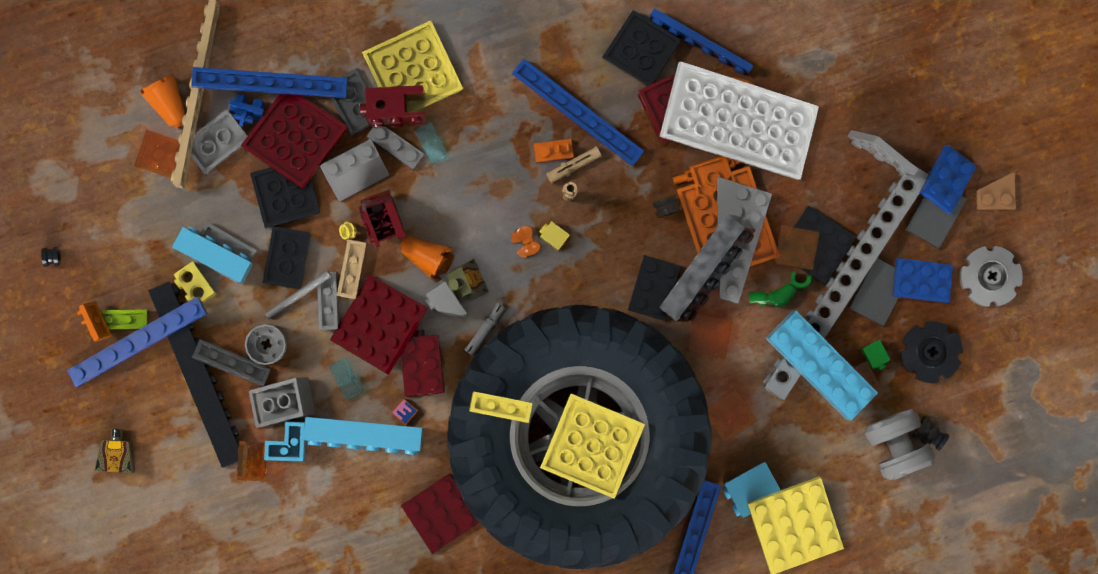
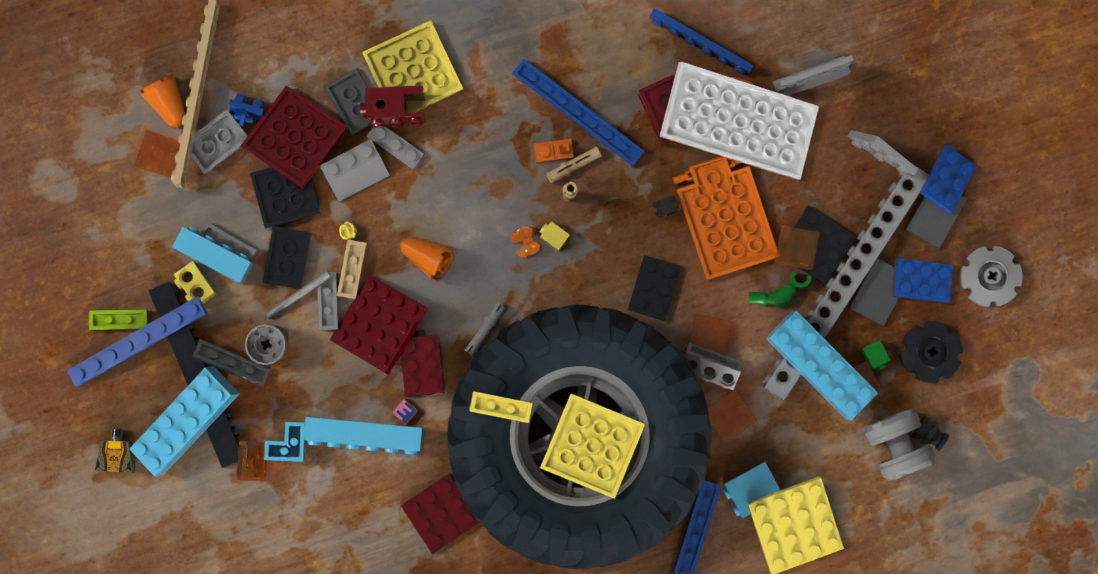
black wheel [41,247,61,267] -> none
orange plate [77,301,112,342] -> none
blue plate [192,67,347,98] -> none
light grey slope [249,377,316,428] -> none
clear light blue plate [328,358,364,401] -> none
dark red torso [359,190,406,247] -> none
clear light blue plate [414,122,449,165] -> none
light grey slope [425,282,468,318] -> none
olive torso [447,259,489,300] -> none
black plate [602,10,681,86] -> none
black brick [659,214,755,322] -> none
light grey wing [717,177,772,304] -> none
medium nougat wing [976,173,1016,210] -> none
none -> medium azure brick [130,366,240,477]
none -> light grey brick [684,343,743,390]
none -> light grey fence [772,55,854,96]

